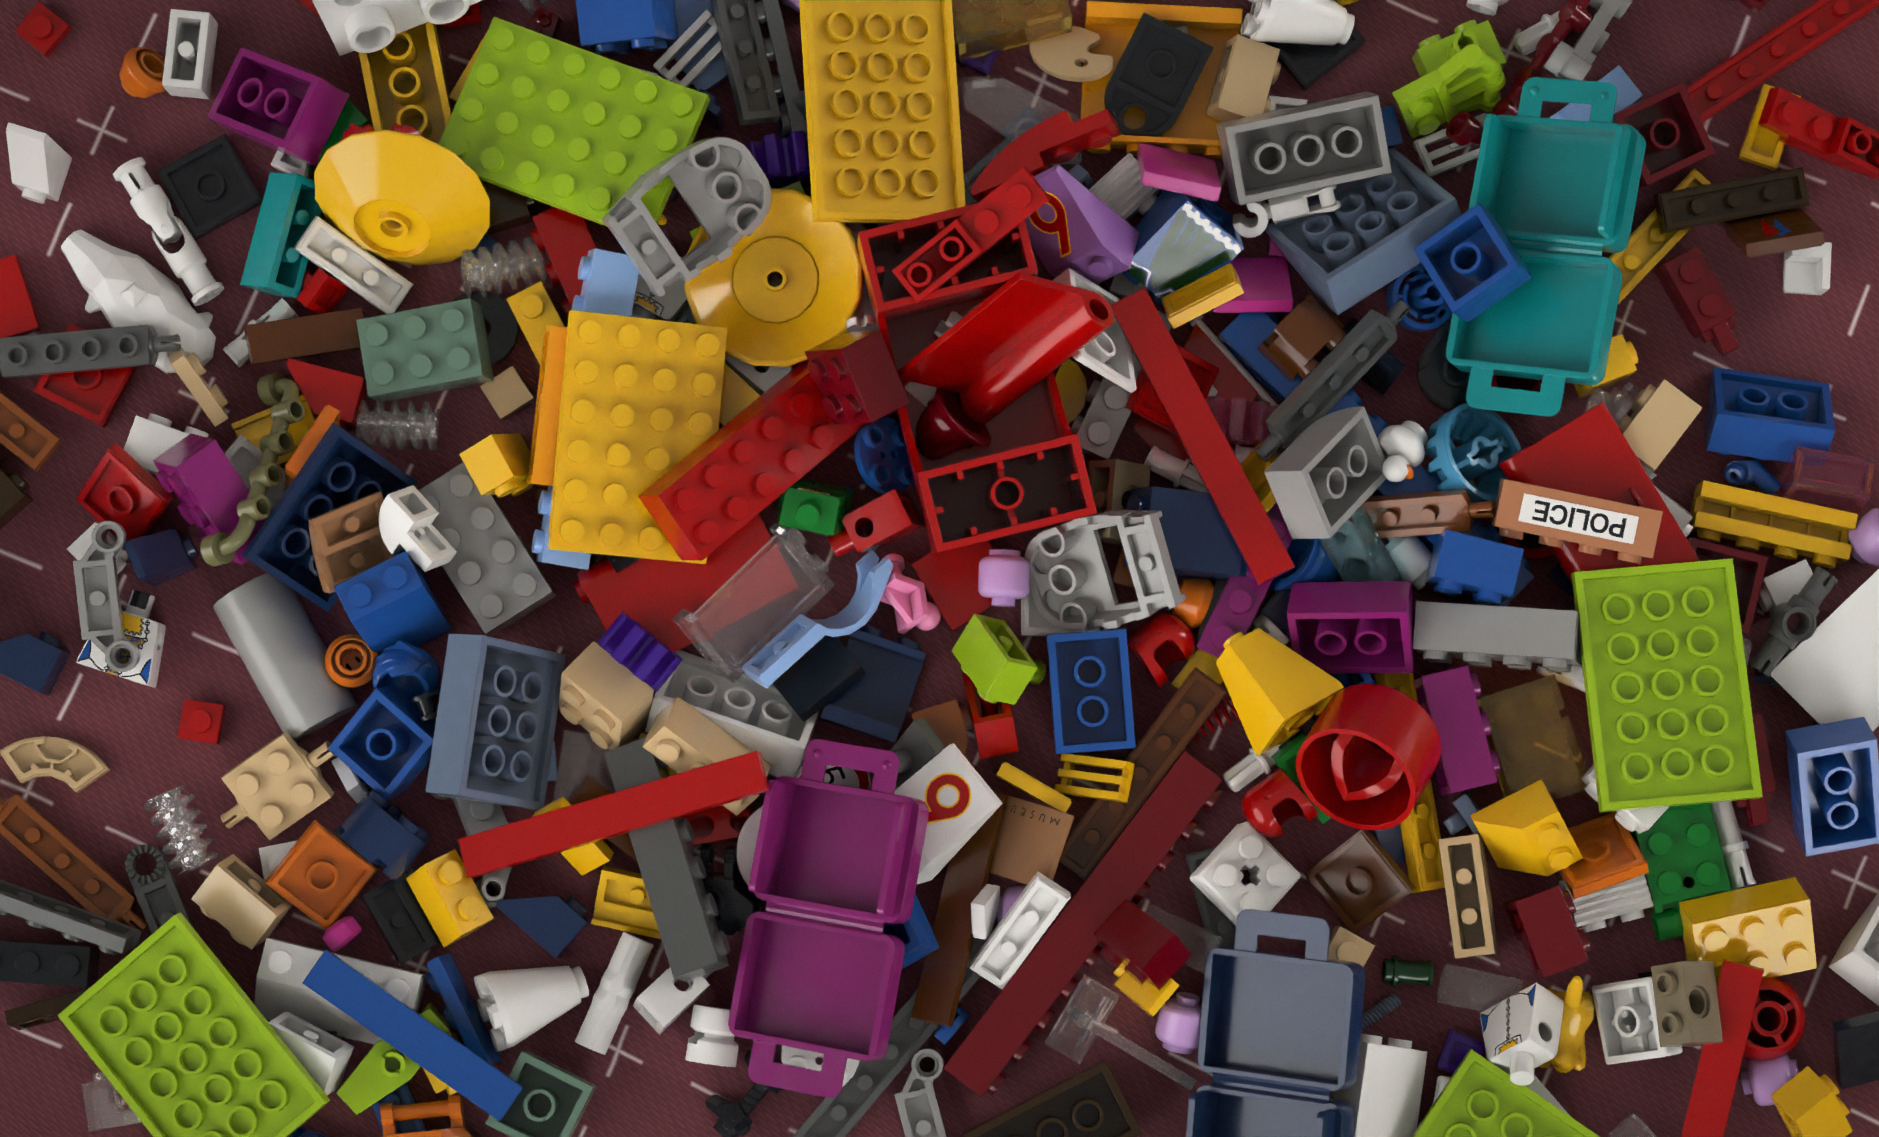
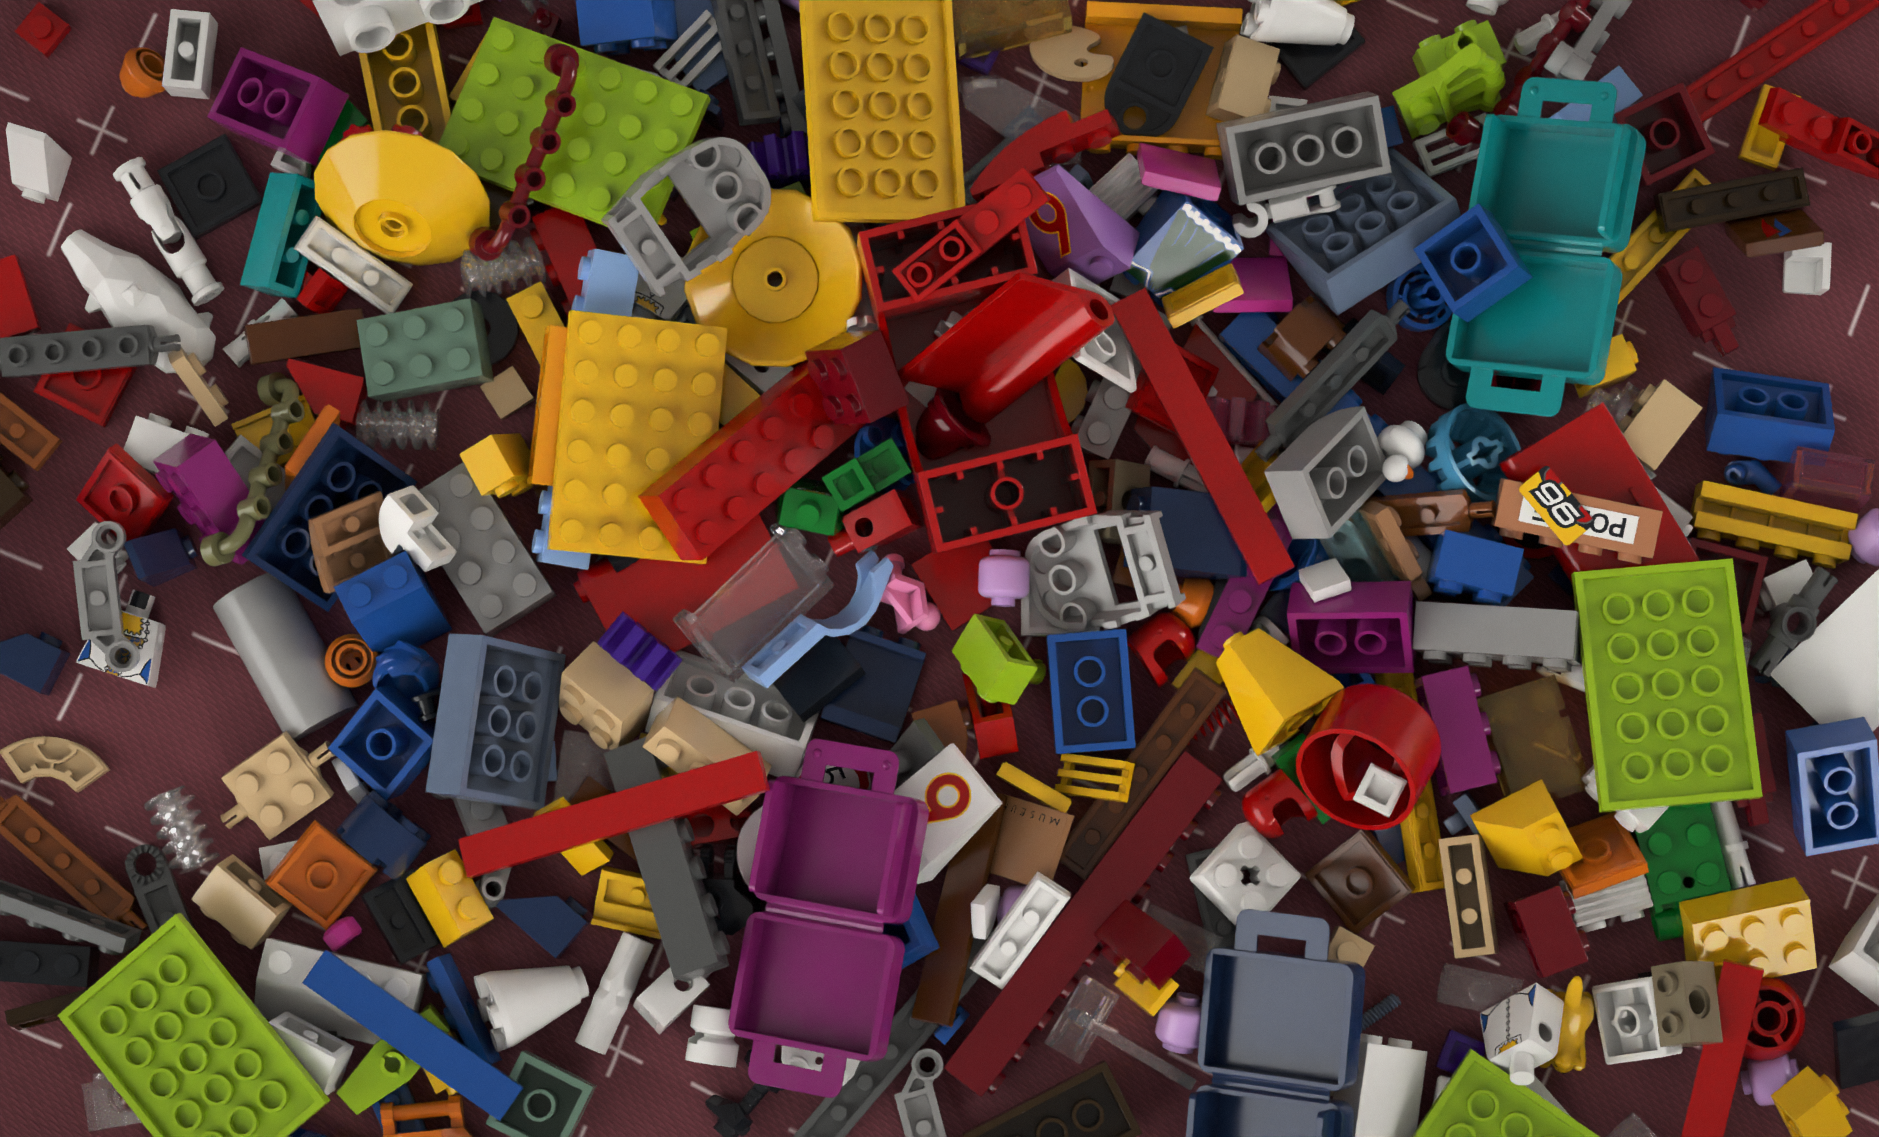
red plate [177,699,226,745] -> none
dark green pin [1381,955,1433,987] -> none
none -> dark red bar [469,43,579,261]
none -> green slope [822,438,913,512]
none -> white tile [1298,558,1351,603]
none -> white tile [1353,763,1407,818]
none -> medium nougat plate [1359,500,1432,601]
none -> sticker [1519,466,1594,546]

